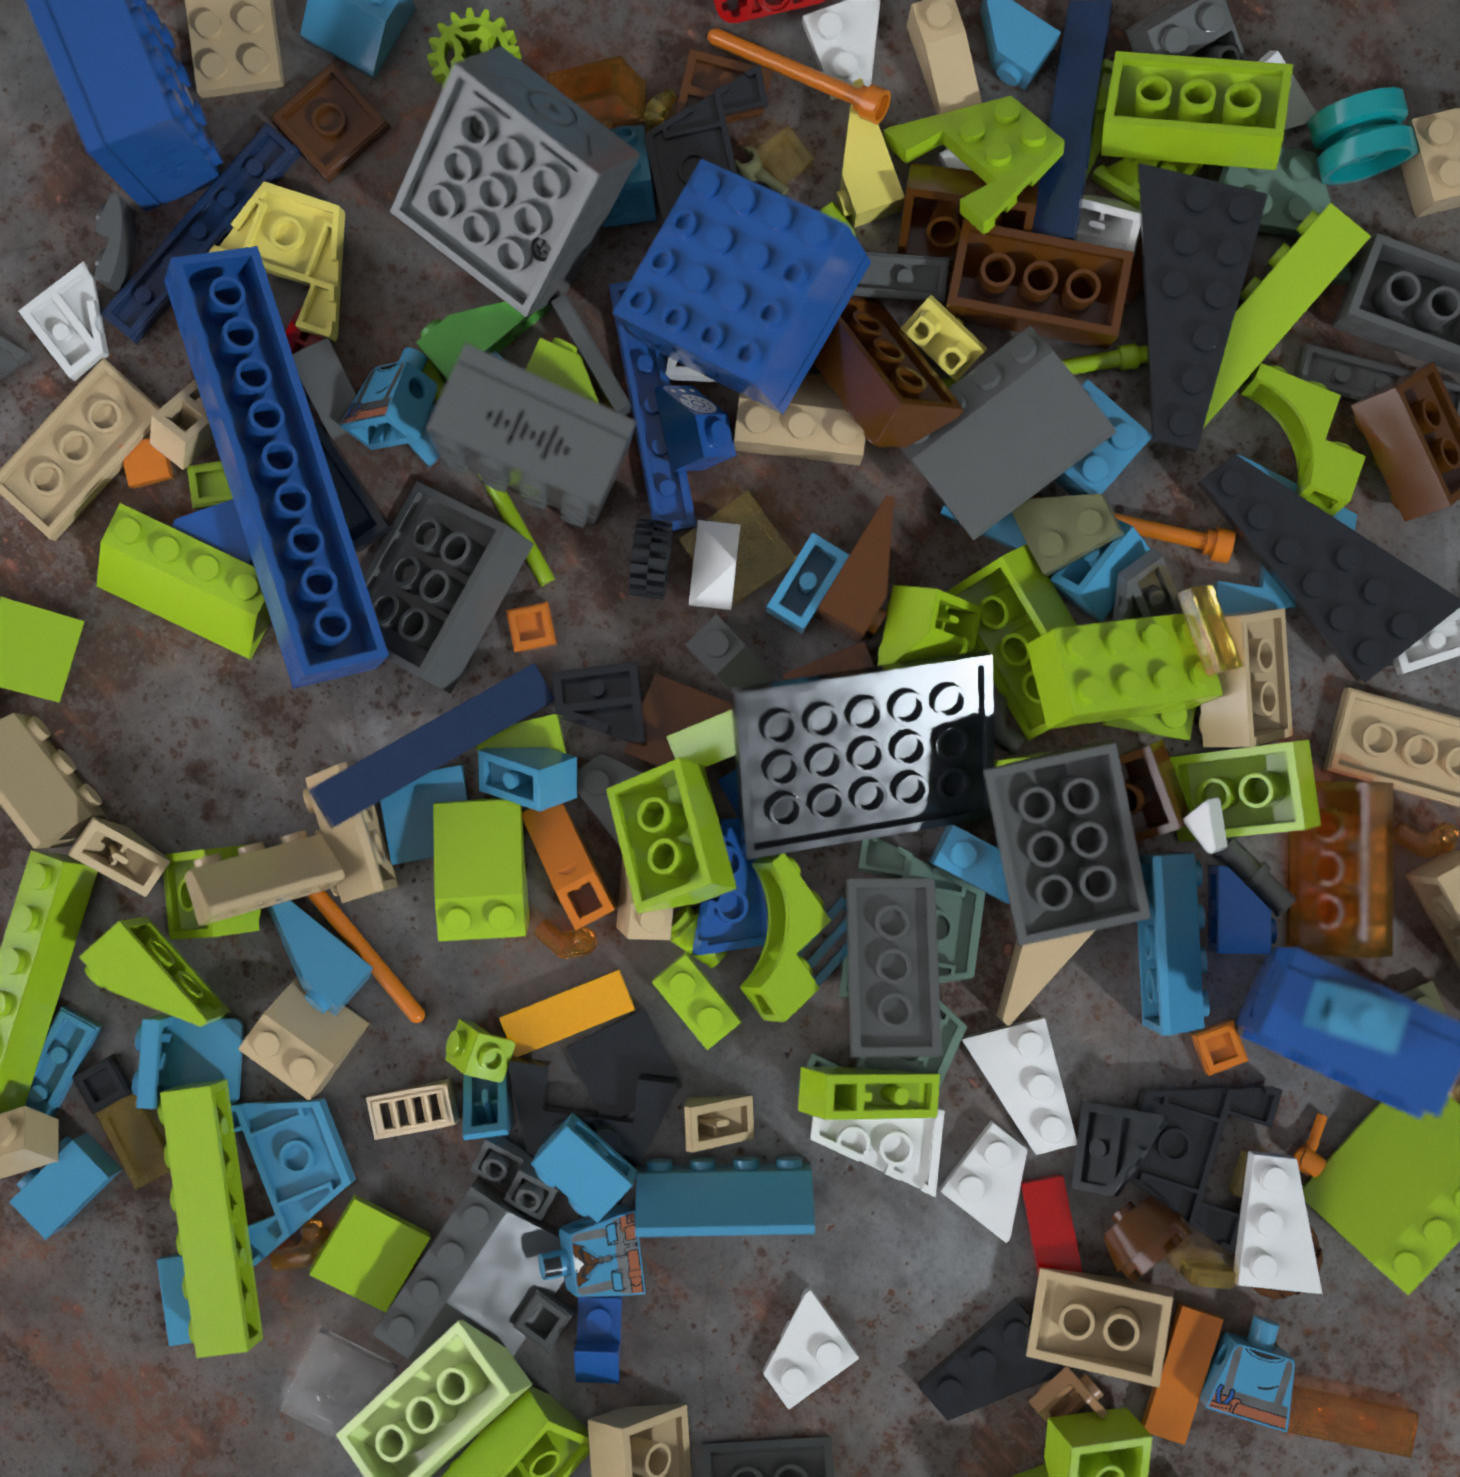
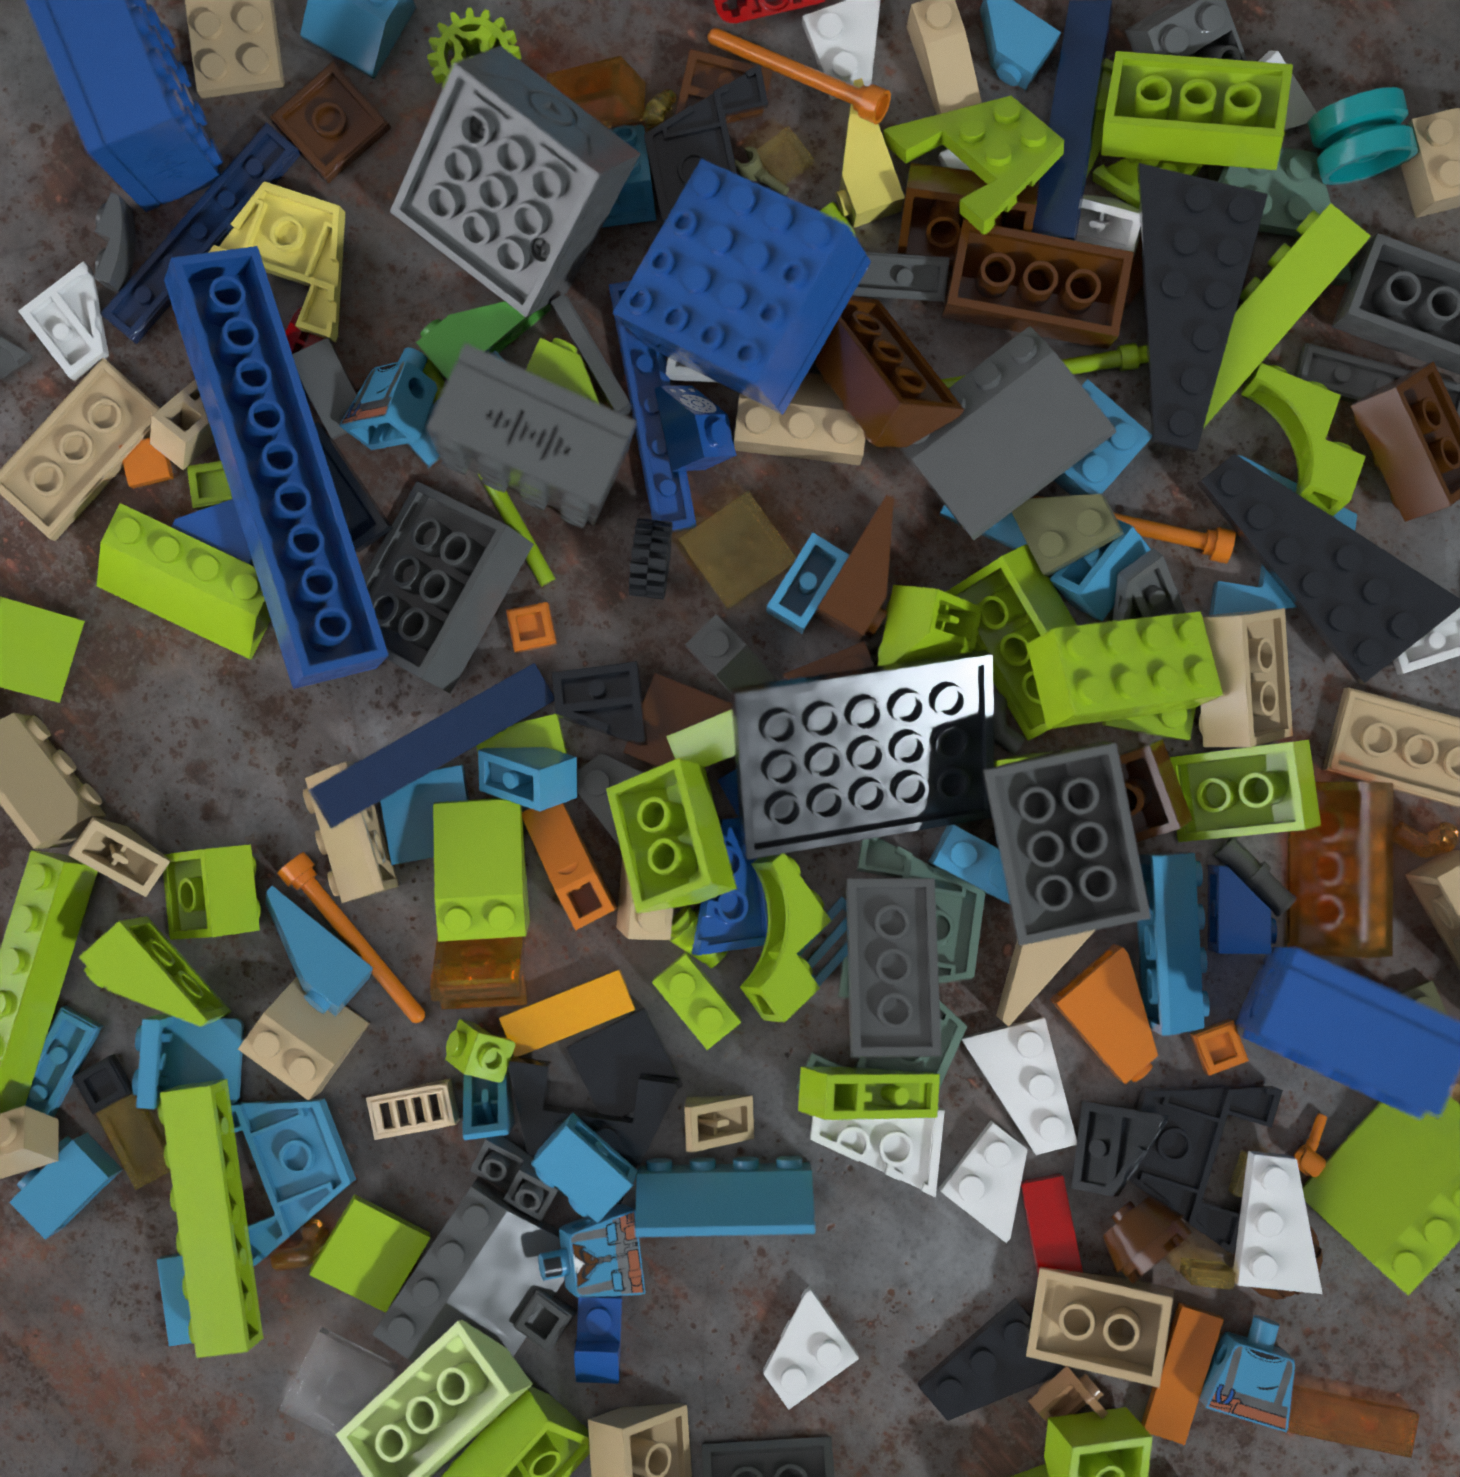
tan slope [184,830,345,926] -> none
clear orange arm [532,918,597,959] -> none
white slope [689,520,741,610] -> none
light yellow hips [900,295,987,381] -> none
clear yellow tile [1177,585,1243,677] -> none
white slope [1183,797,1228,854] -> none
dark azure torso [1302,979,1409,1055] -> none
none -> clear orange bracket [430,934,528,1010]
none -> orange slope [1049,944,1158,1084]

